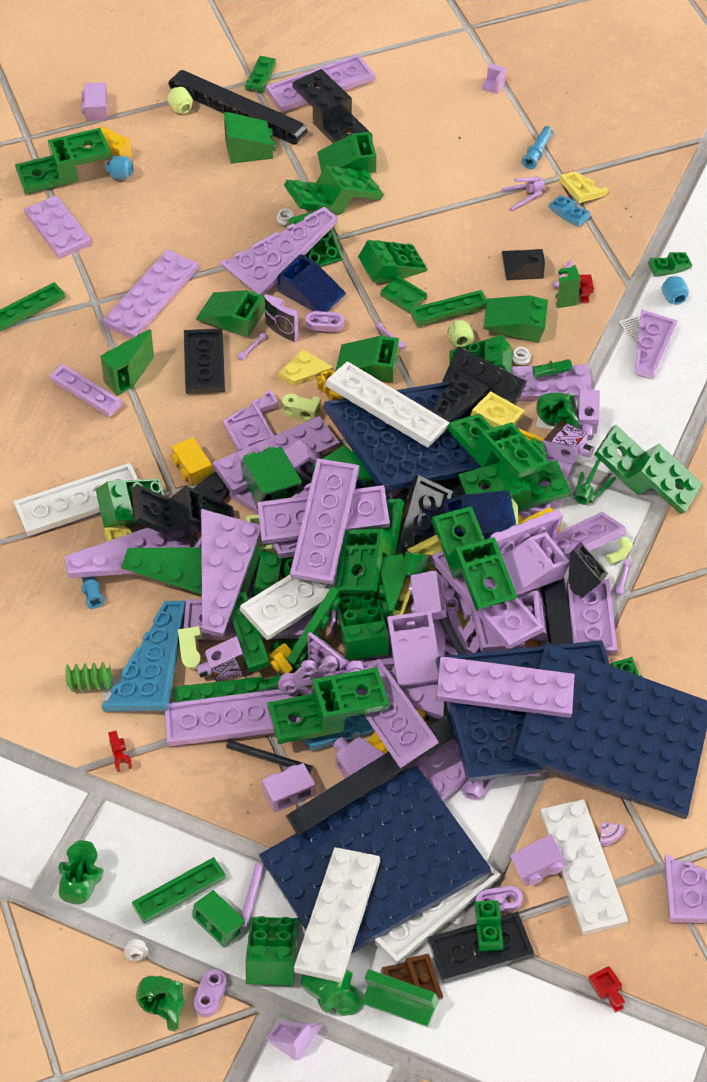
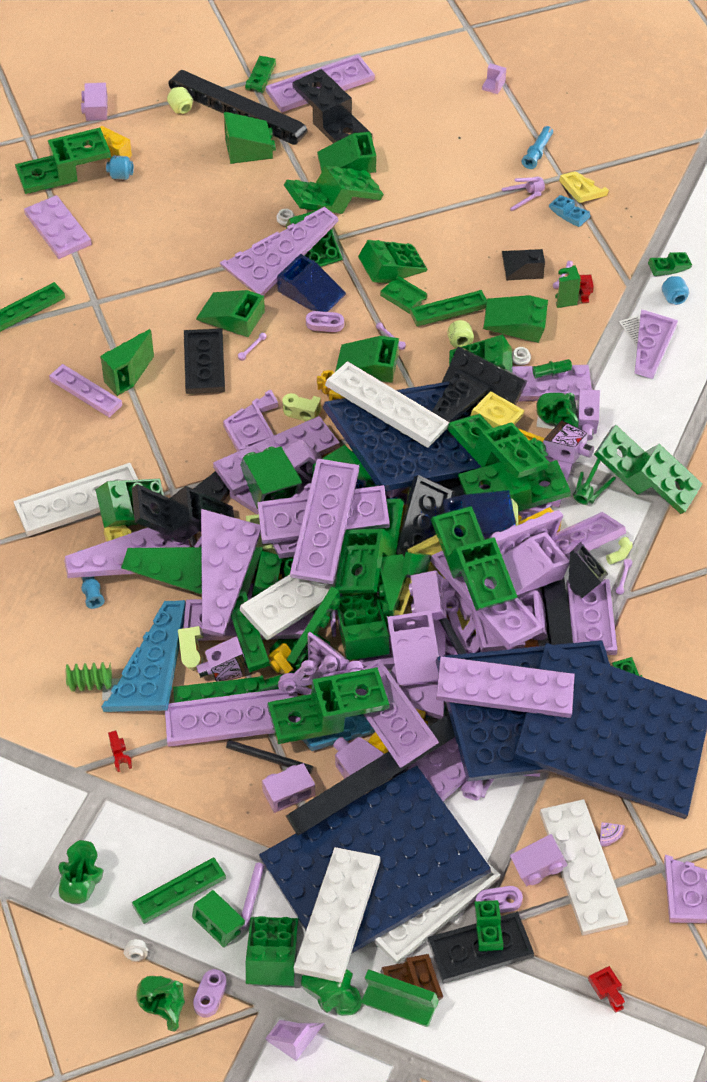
lavender plate [102,249,199,339] -> none
yellow brick [170,437,212,486] -> none
slope [264,294,298,342] -> none
light yellow wing [279,349,333,386] -> none

